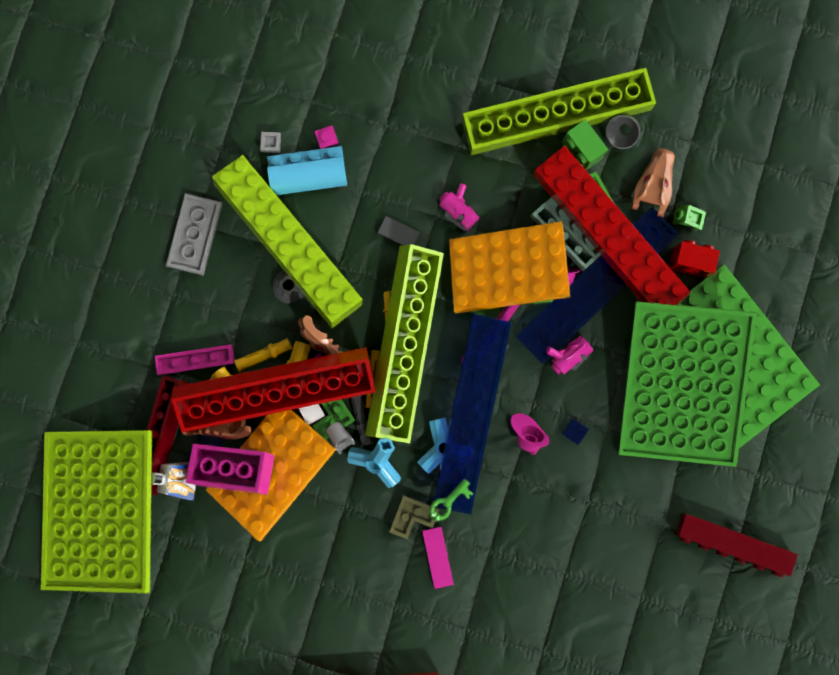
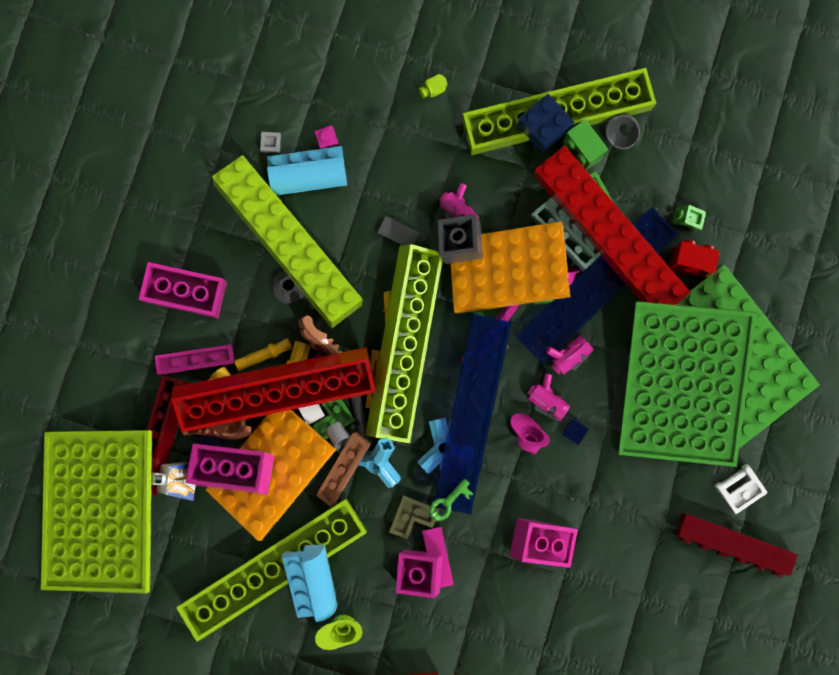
light grey tile [166,193,223,276] -> none
nougat animal [631,148,675,217] -> none
none -> dark pink brick [139,262,227,319]
none -> lime brick [176,498,367,642]
none -> medium azure brick [283,544,338,622]
none -> lime piece [315,615,362,650]
none -> nougat plate [316,432,371,507]
none -> dark pink brick [396,549,443,598]
none -> lime arm [418,74,447,98]
none -> dark grey brick [437,214,483,264]
none -> dark pink slope [510,518,578,568]
none -> dark blue brick [517,93,574,153]
none -> dark pink piece [527,374,570,421]
none -> white plate [714,464,768,514]

